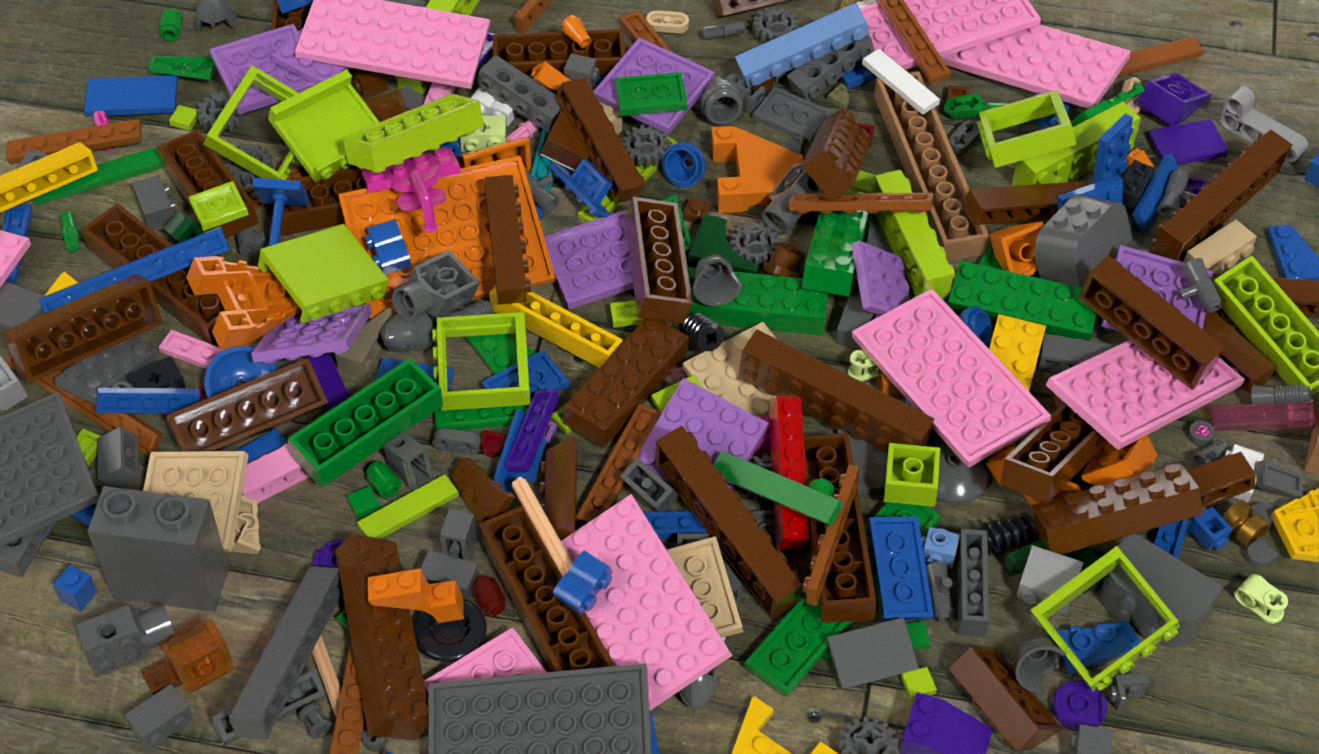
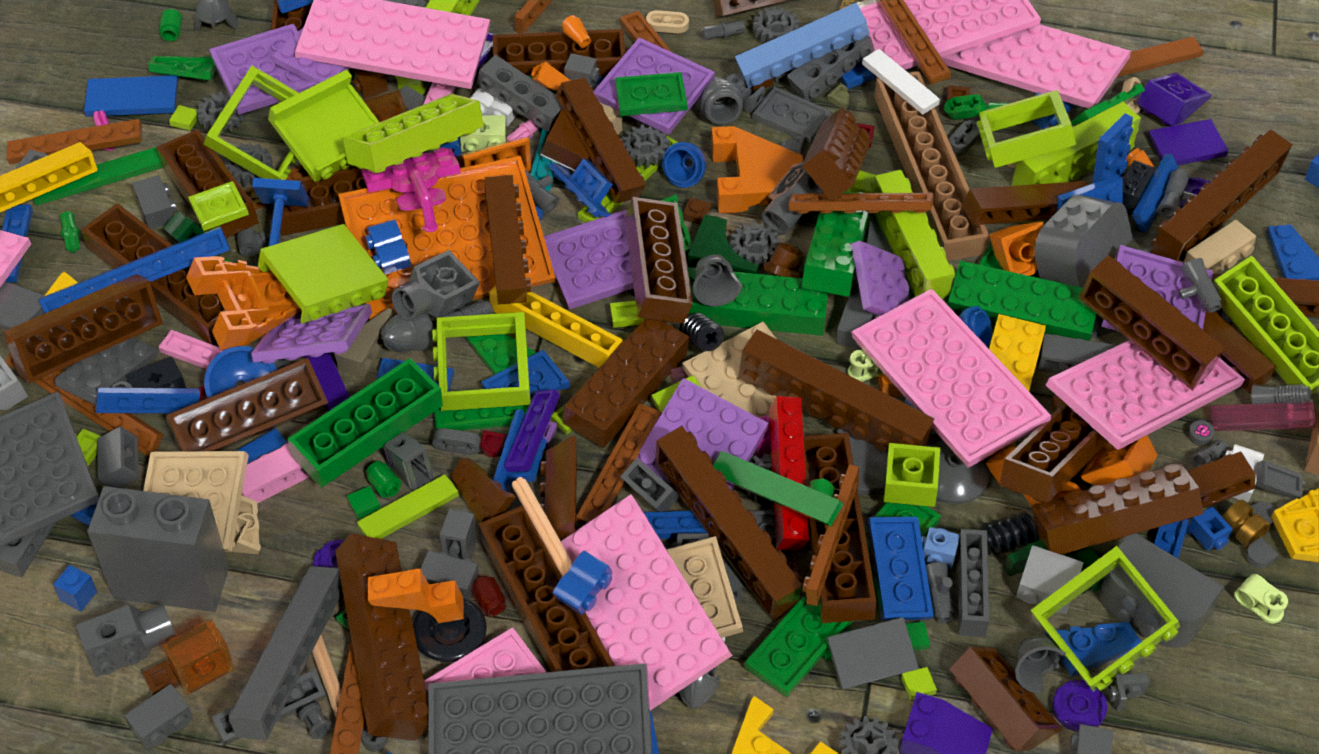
light grey beam [1220,86,1308,163] -> none

